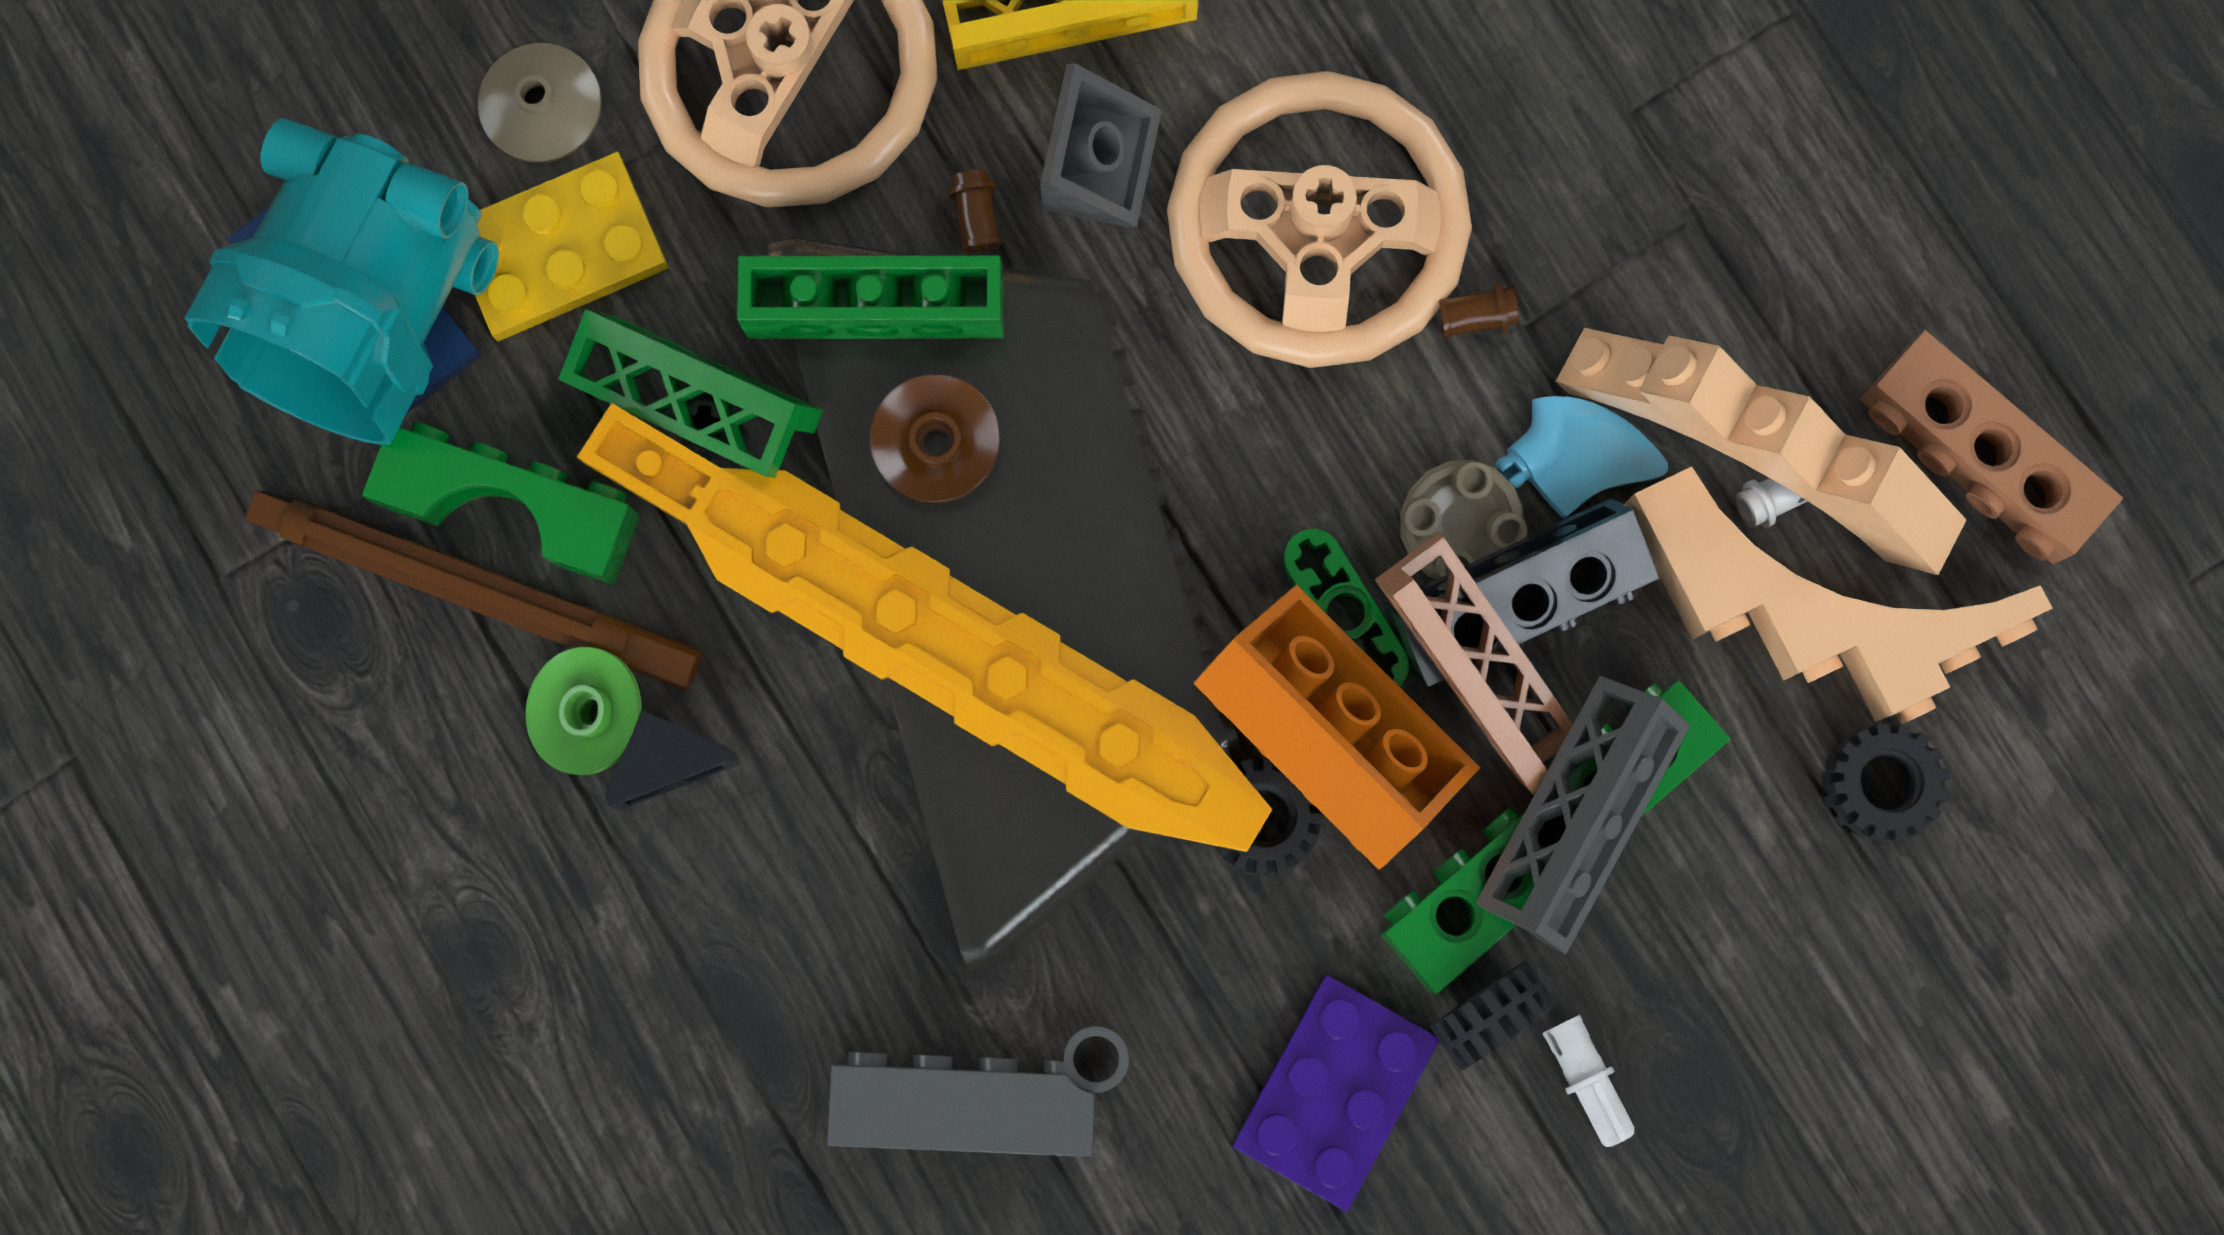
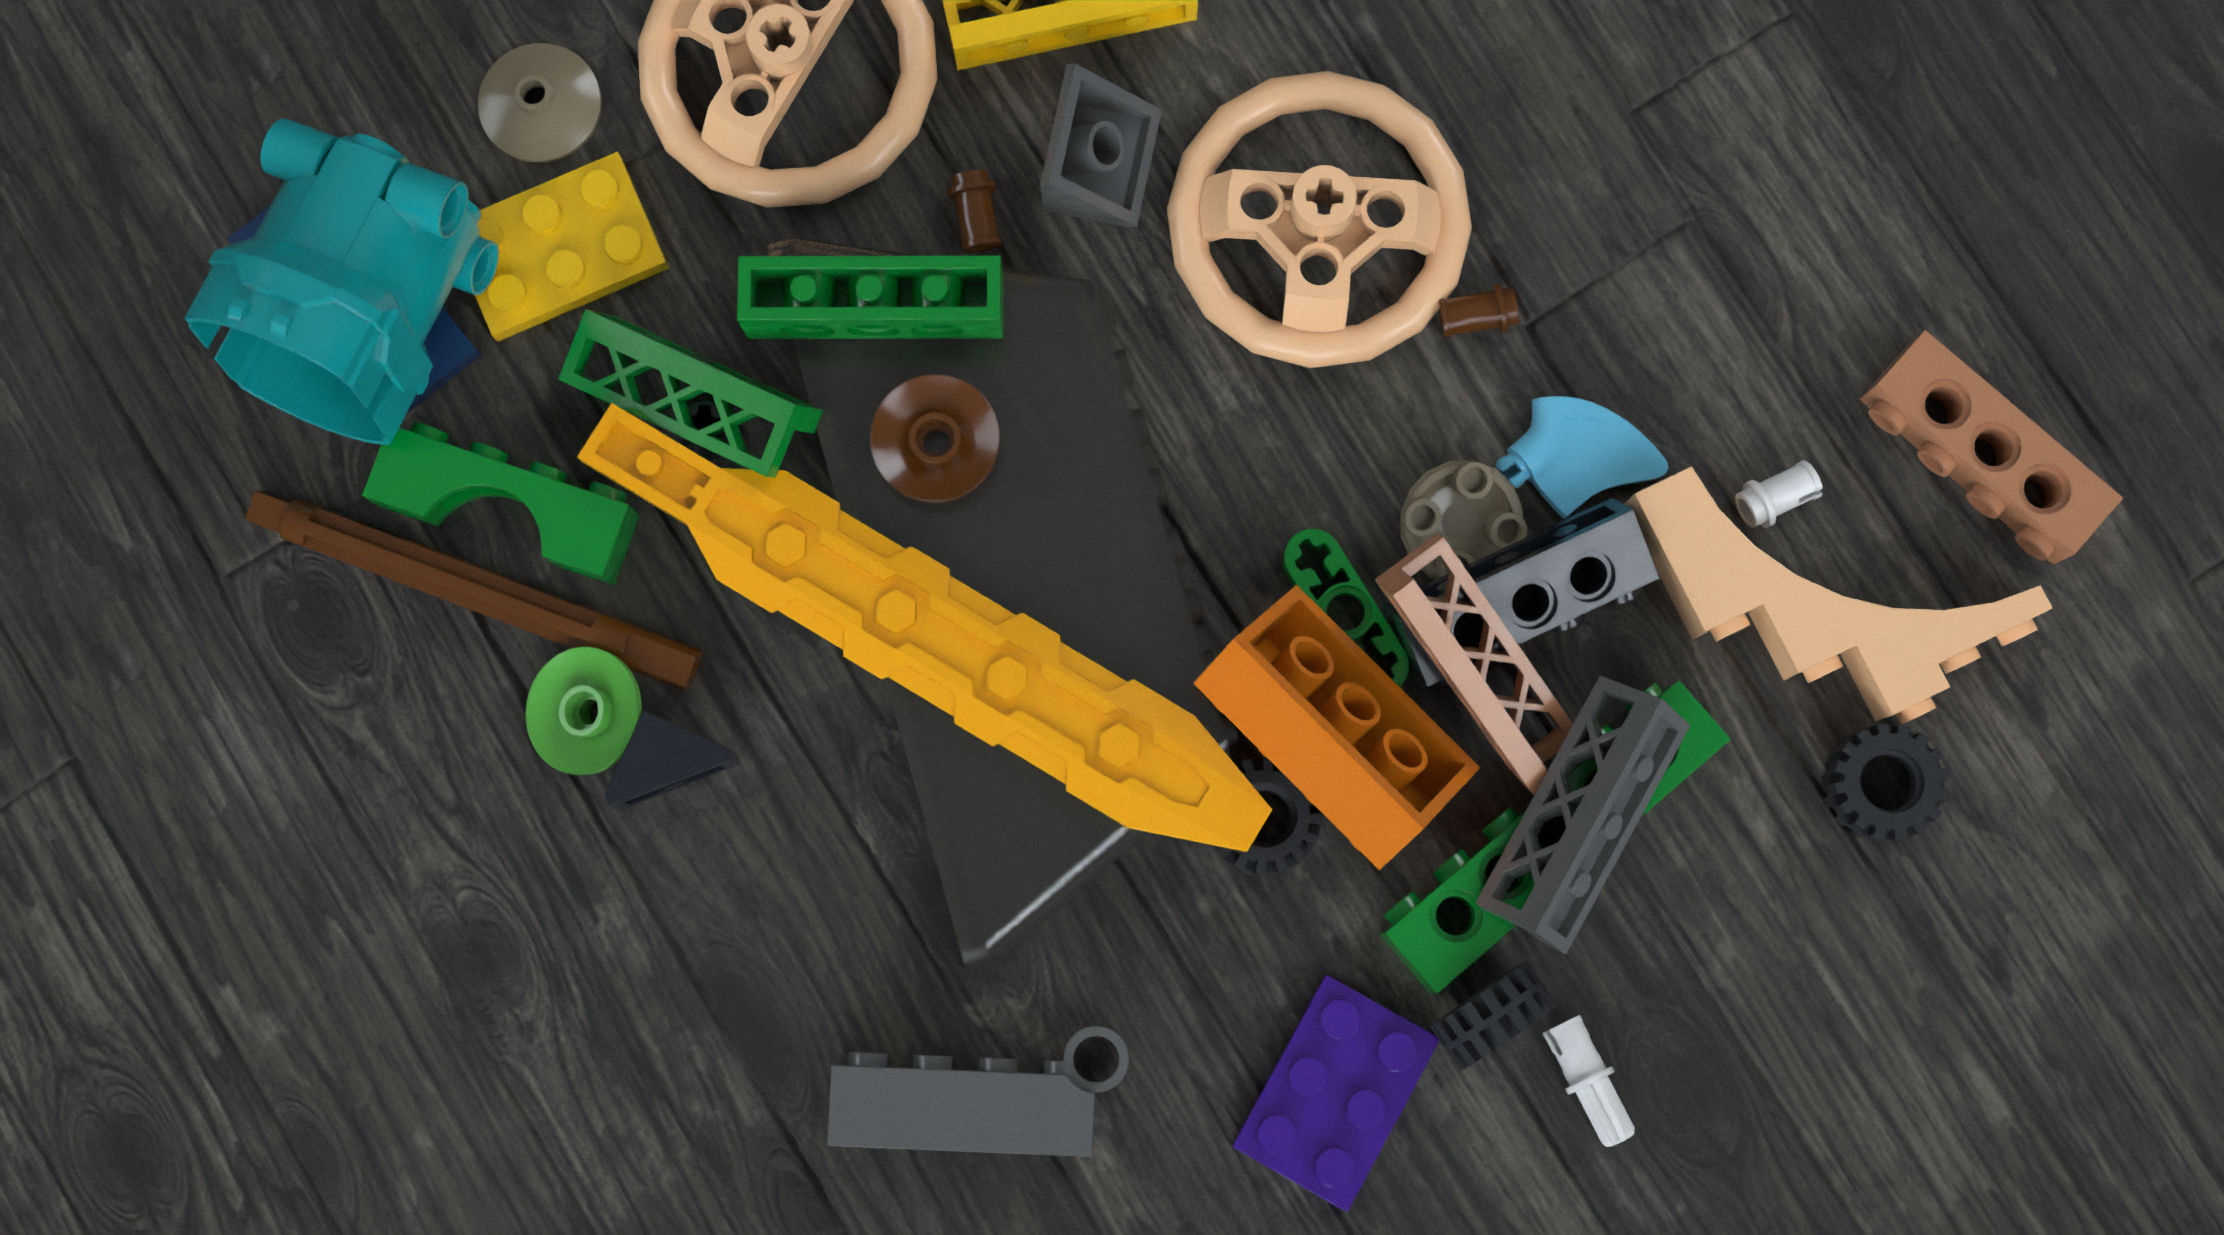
light nougat arch [1555,328,1966,575] -> none

